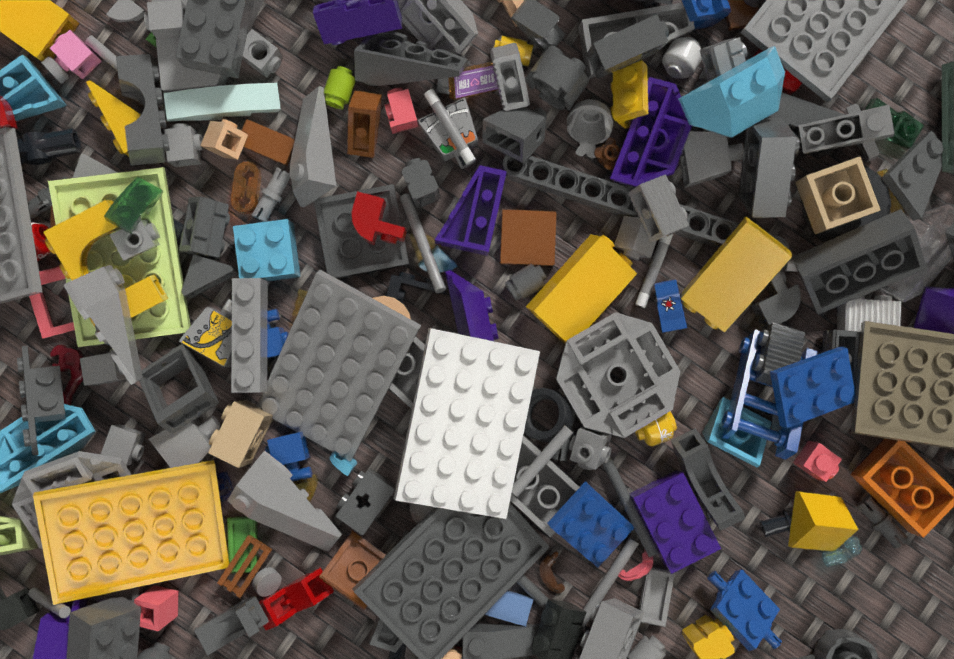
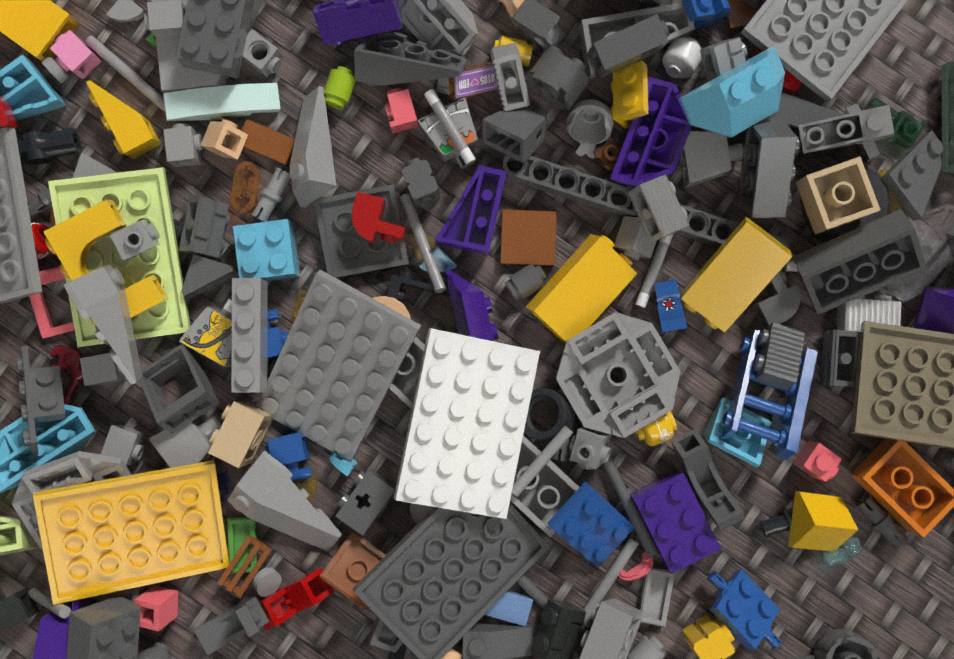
clear green slope [104,177,163,234] -> none
dark grey arch [116,54,170,166] -> none
dark orange slope [347,91,382,158] -> none
reddish brown piece [540,551,565,593] -> none
blue plate [770,347,855,428] -> none

